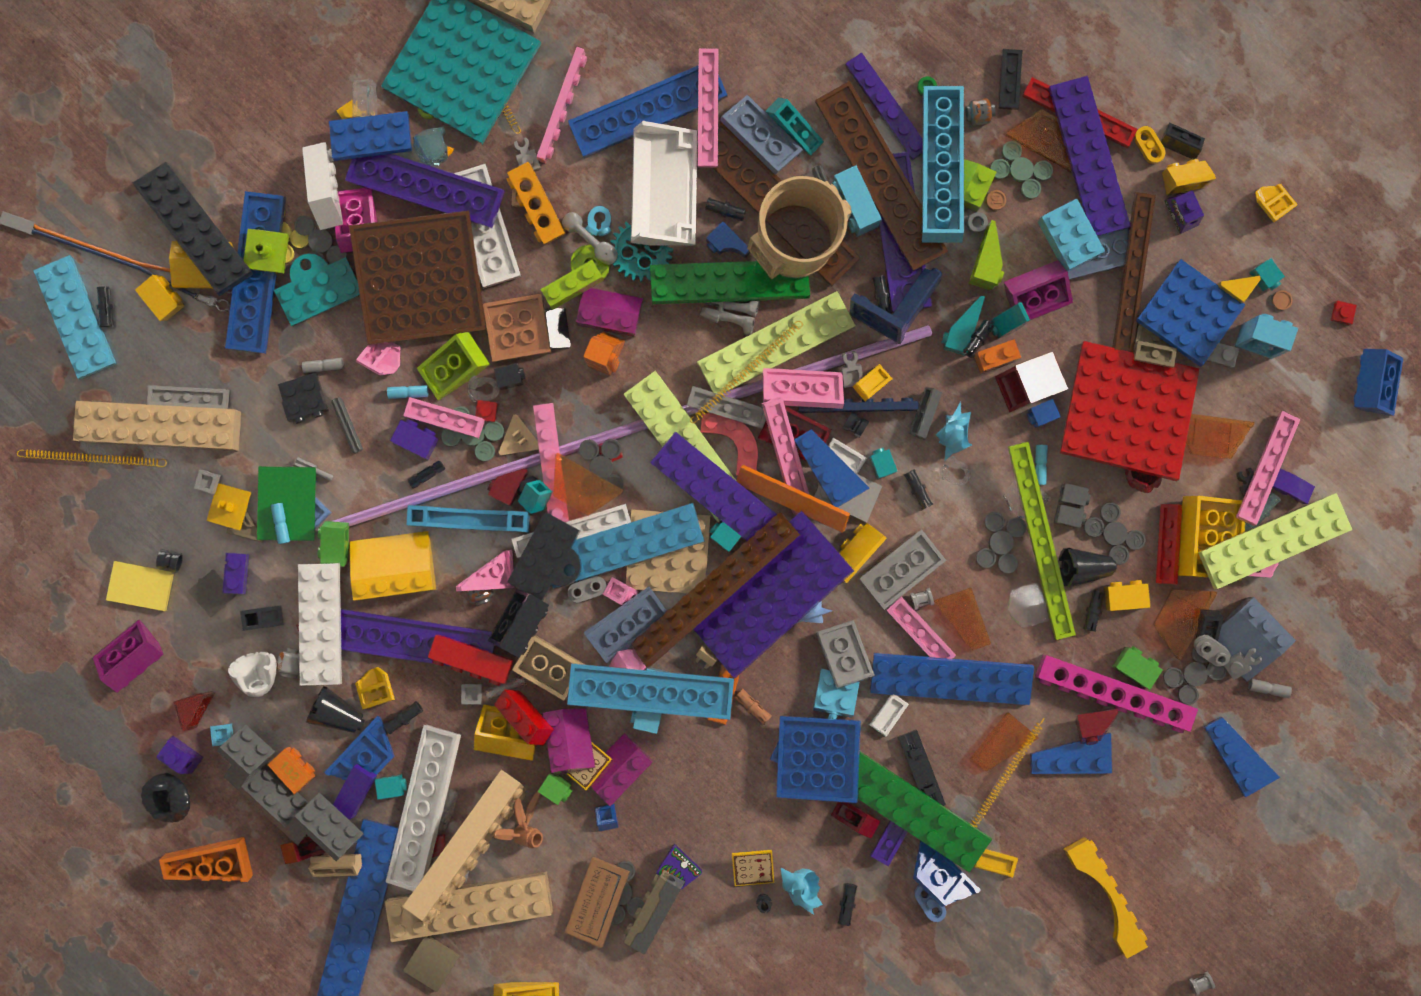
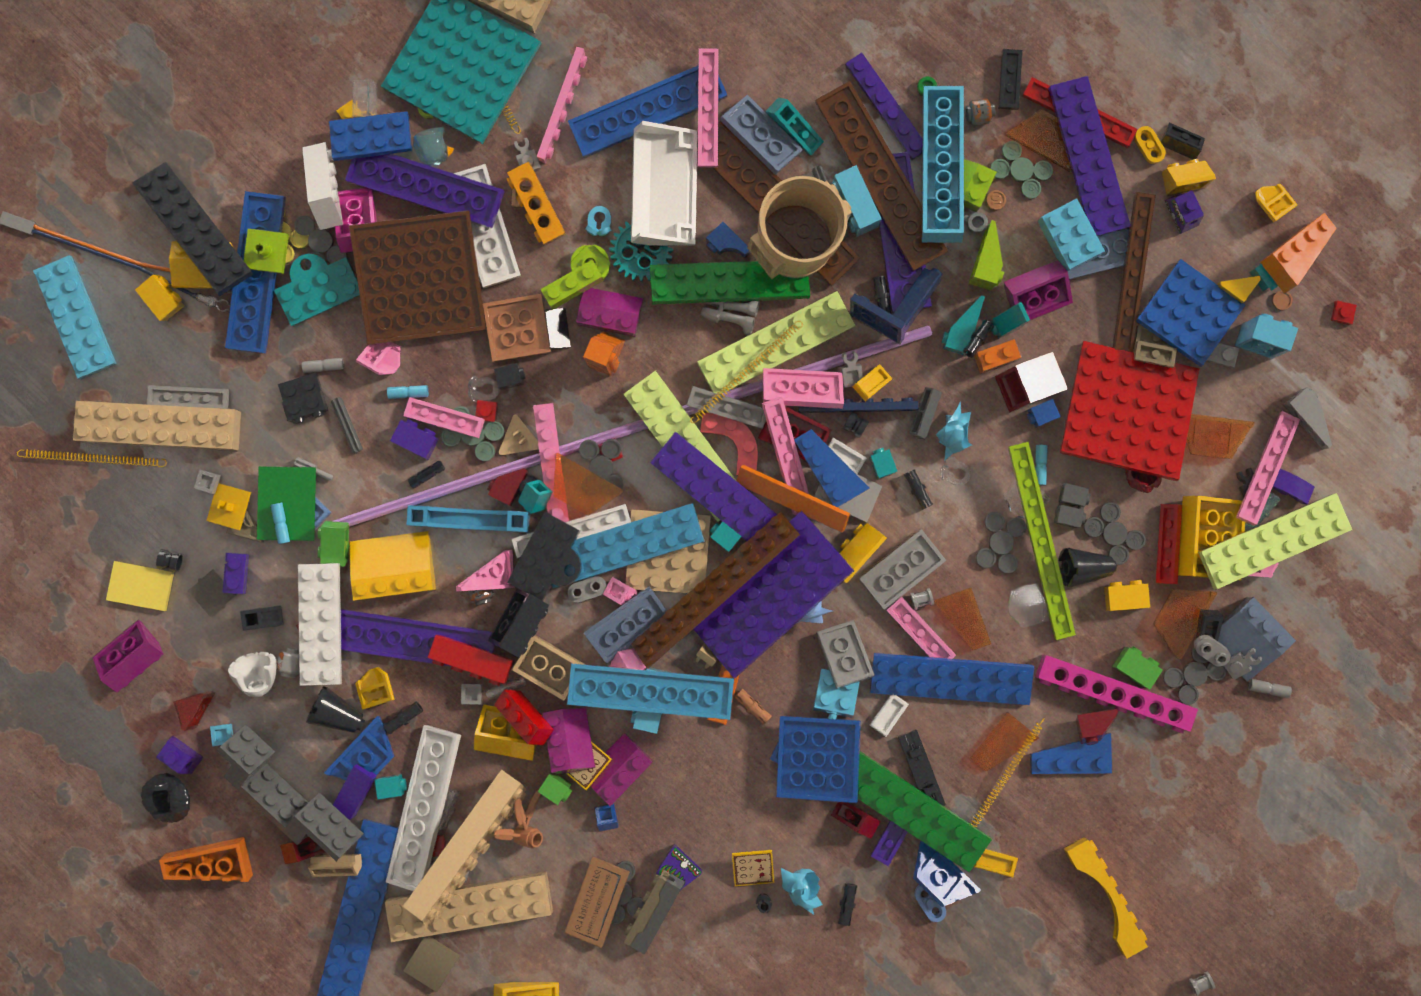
black pin [96,286,113,327] -> none
orange brick [268,747,316,794] -> none
lime slope [417,332,490,400] -> none
light grey piece [562,212,618,265] -> none
black pin [705,197,746,221] -> none
black pin [1083,590,1105,632] -> none
blue wing [1203,717,1280,797] -> none
blue slope [1354,349,1403,416] -> none
none -> orange wedge [1260,213,1337,293]
none -> light grey slope [1284,387,1332,450]

